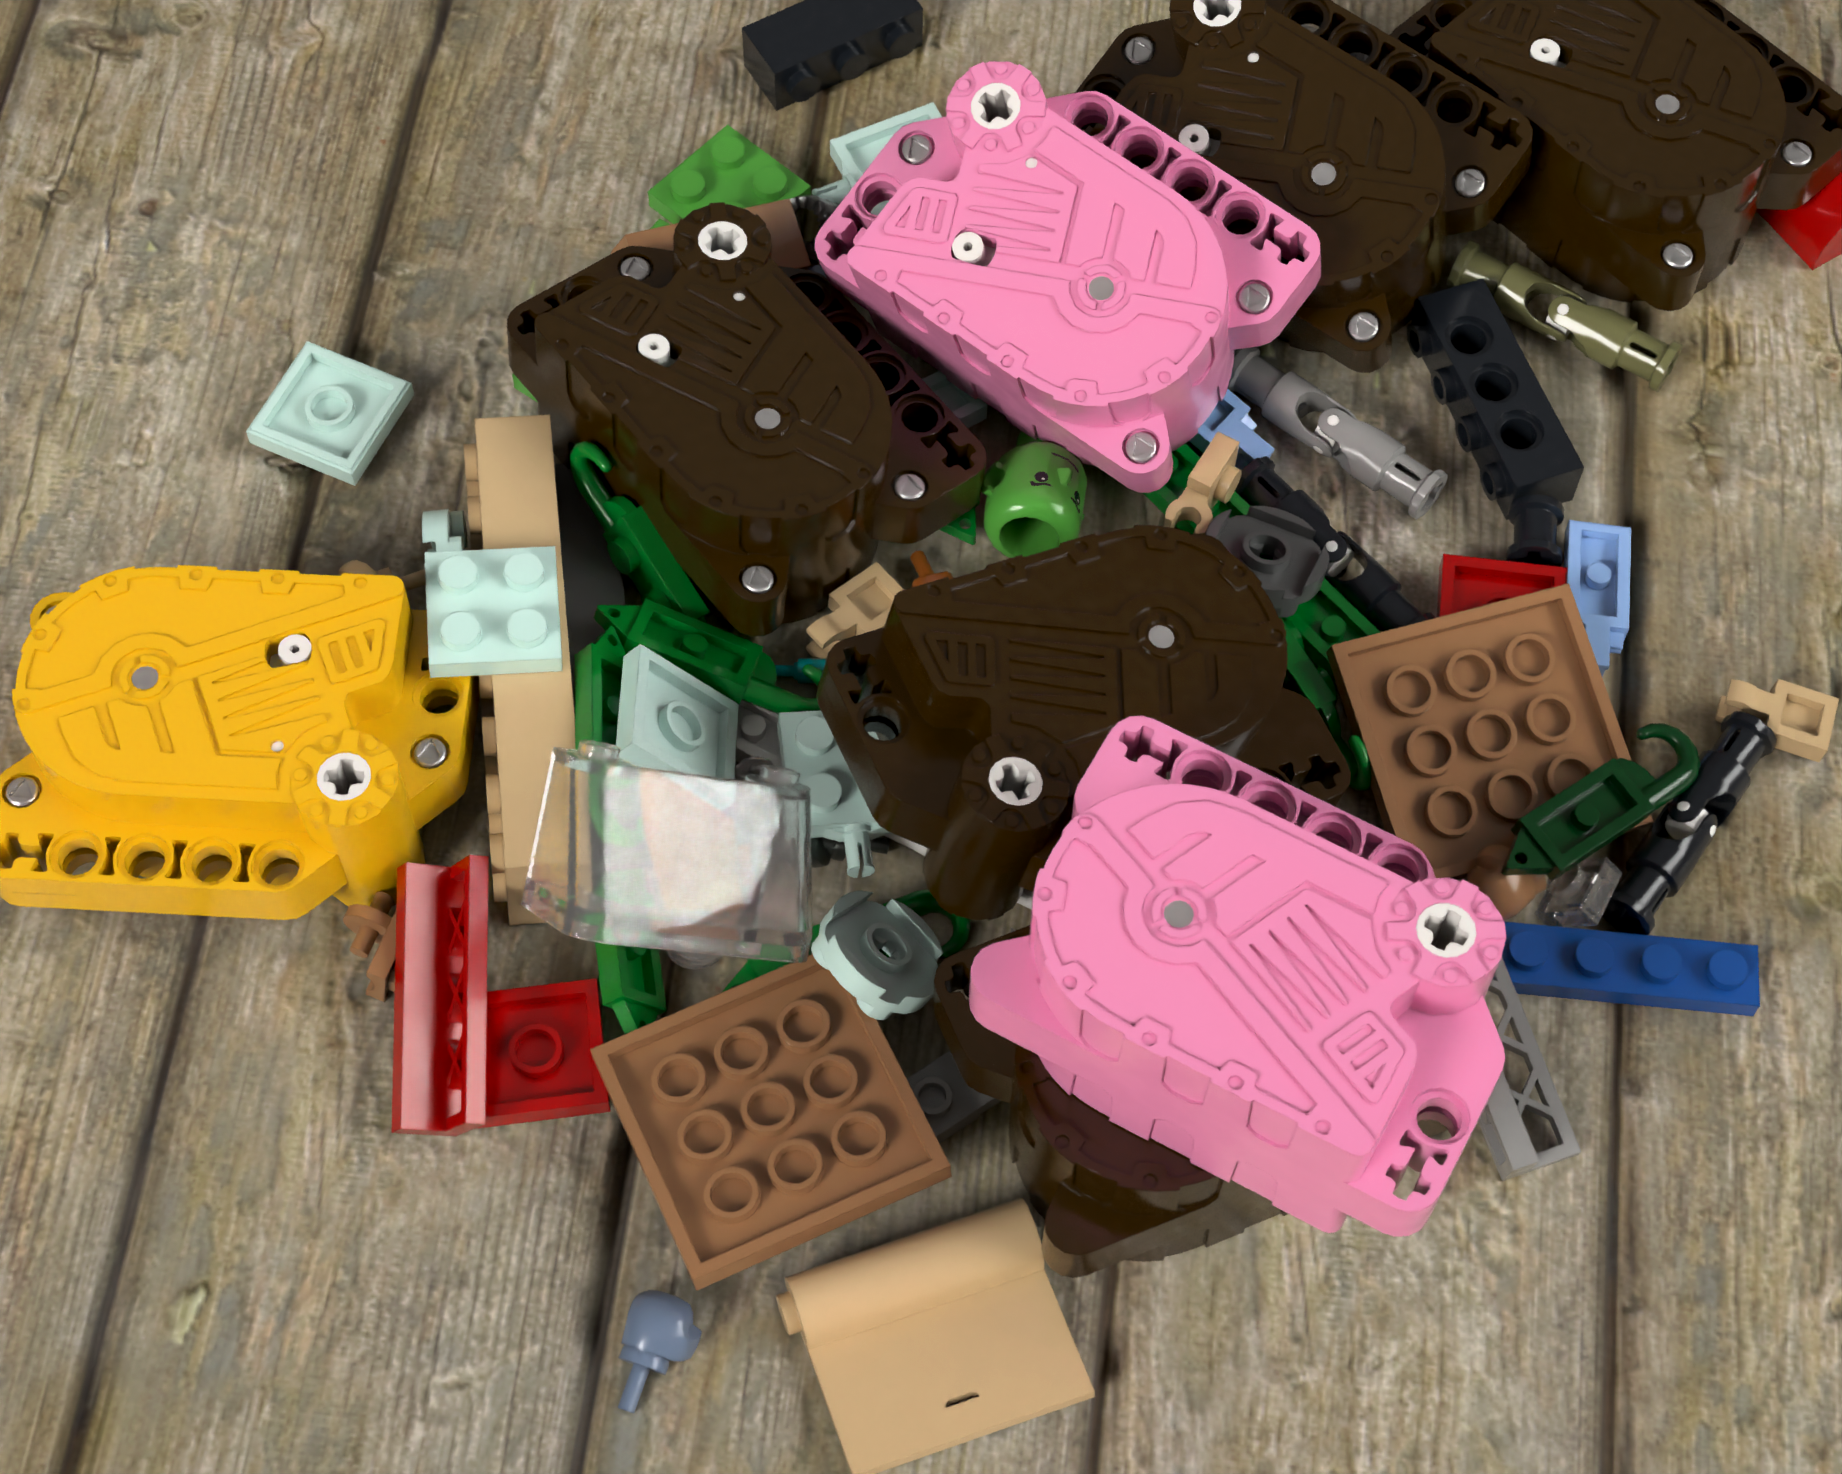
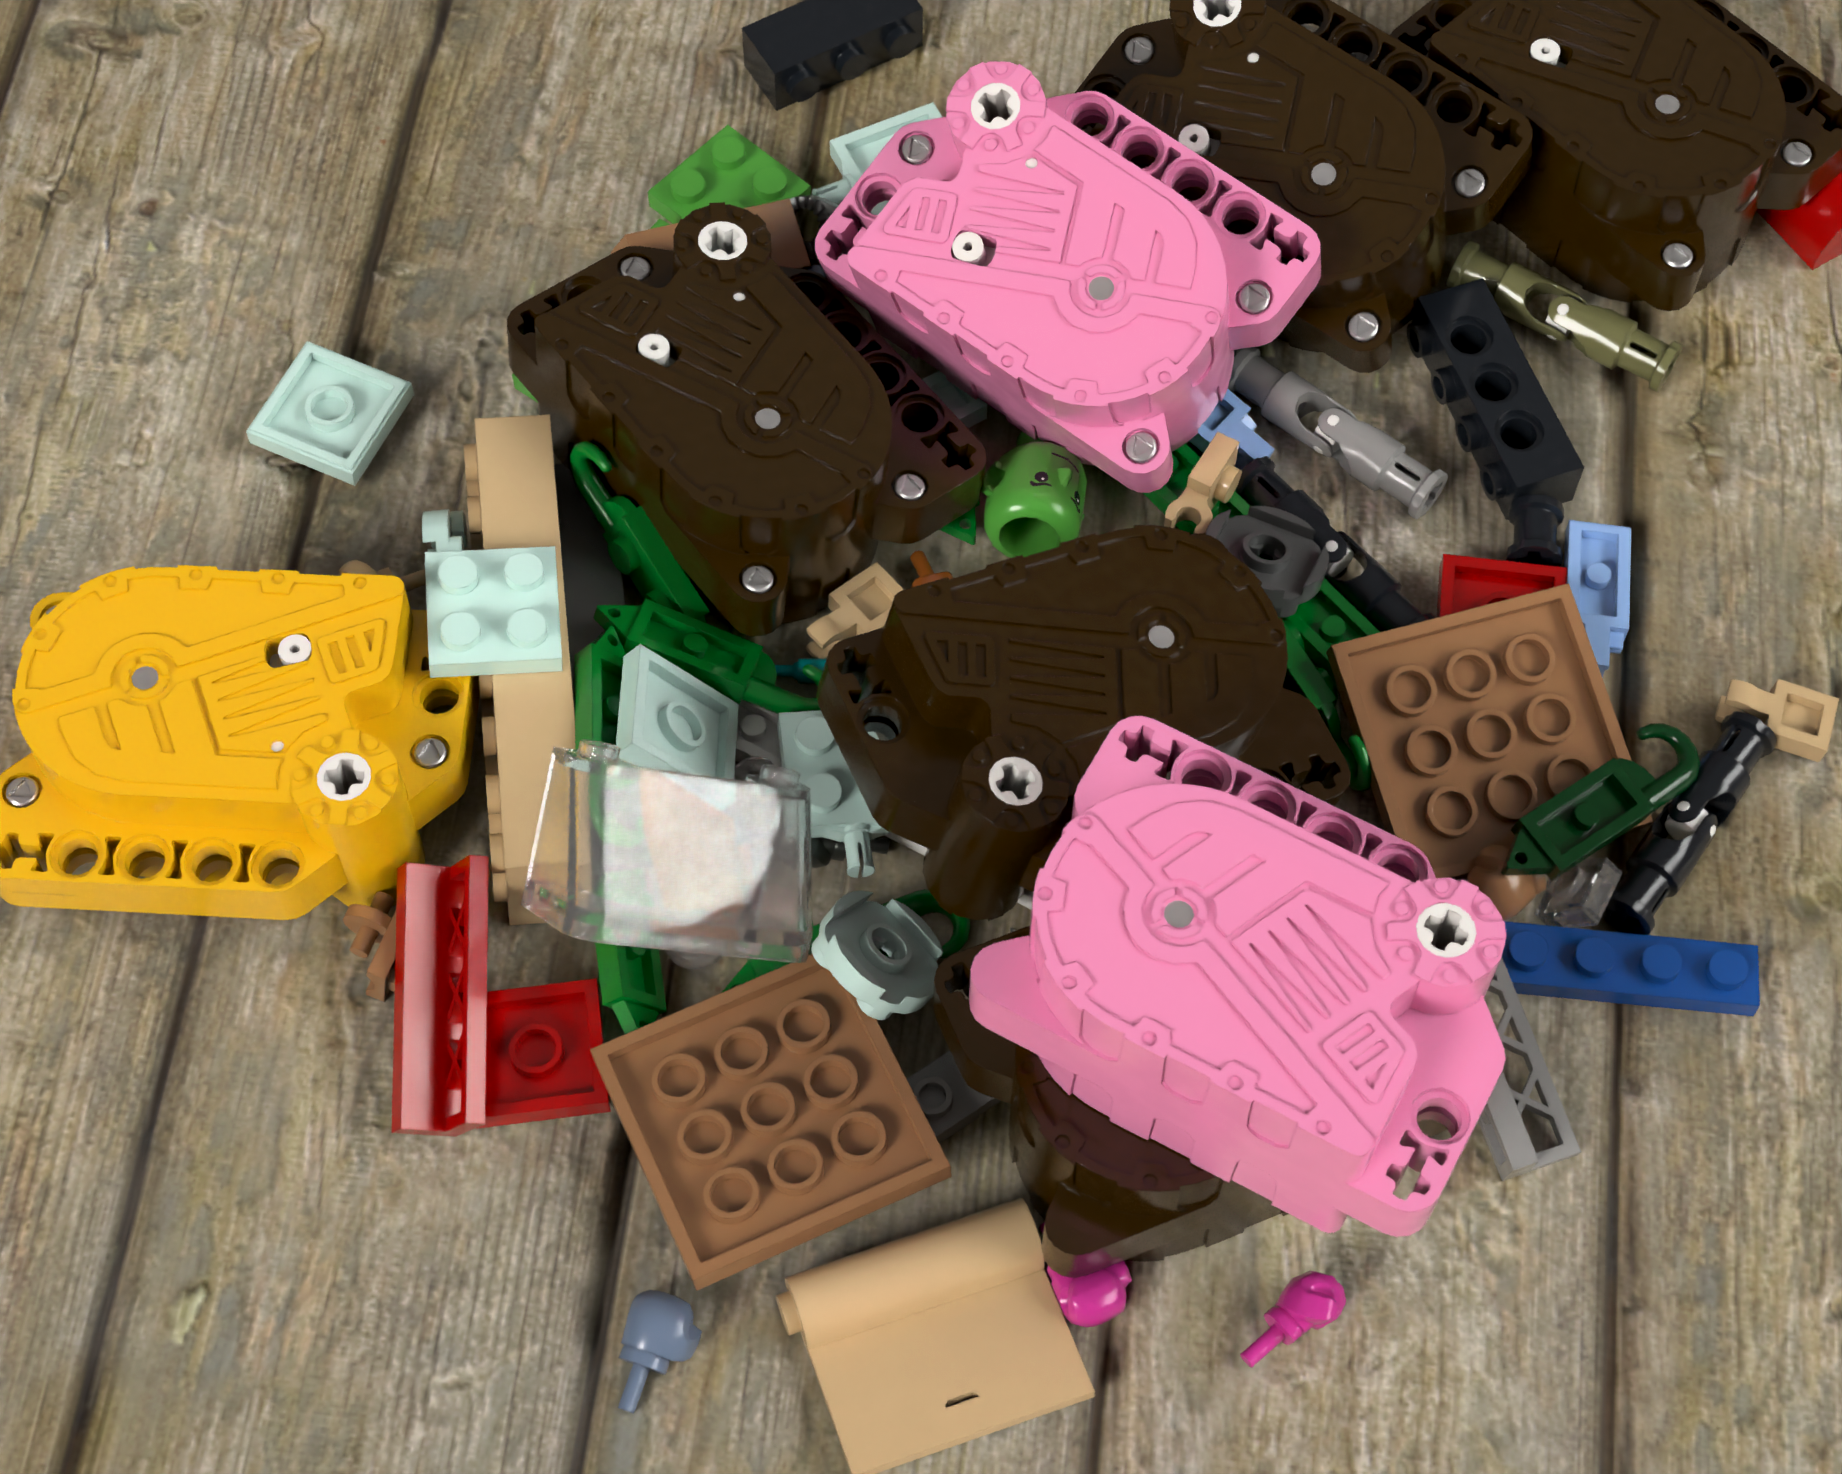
none -> dark pink piece [1039,1222,1132,1327]
none -> dark pink piece [1240,1270,1346,1368]

